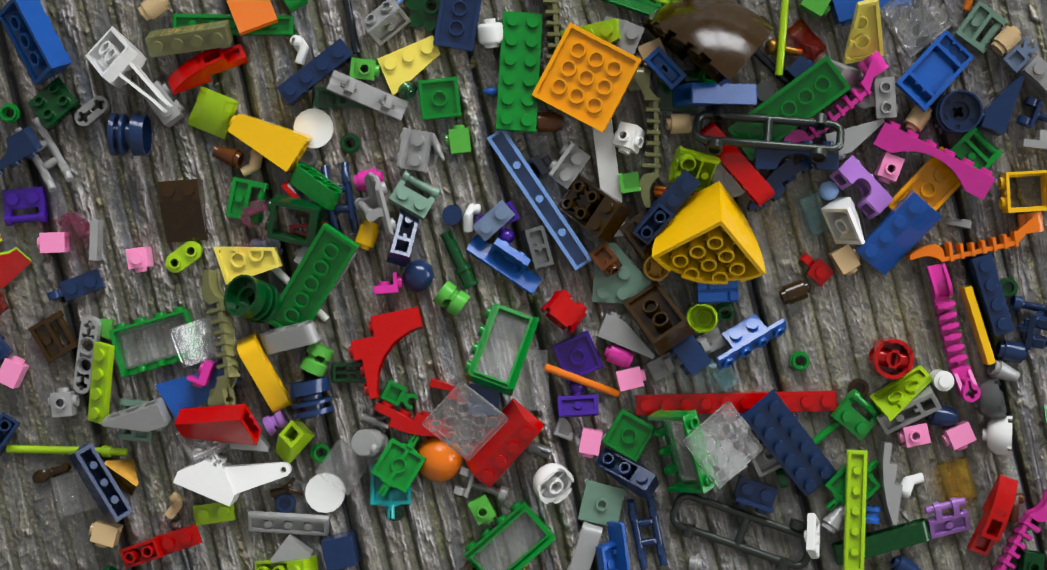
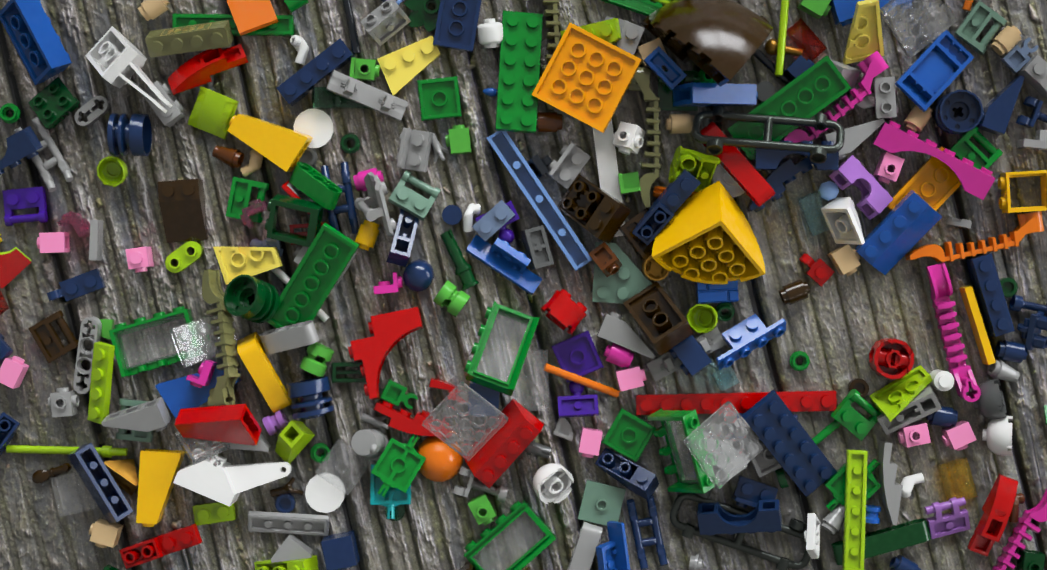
tan arm [164,492,184,520] -> none
clear green plate [398,81,417,100] -> none
none -> lime hair [97,156,128,187]
none -> yellow slope [136,448,185,527]
none -> dark blue arch [697,499,782,536]

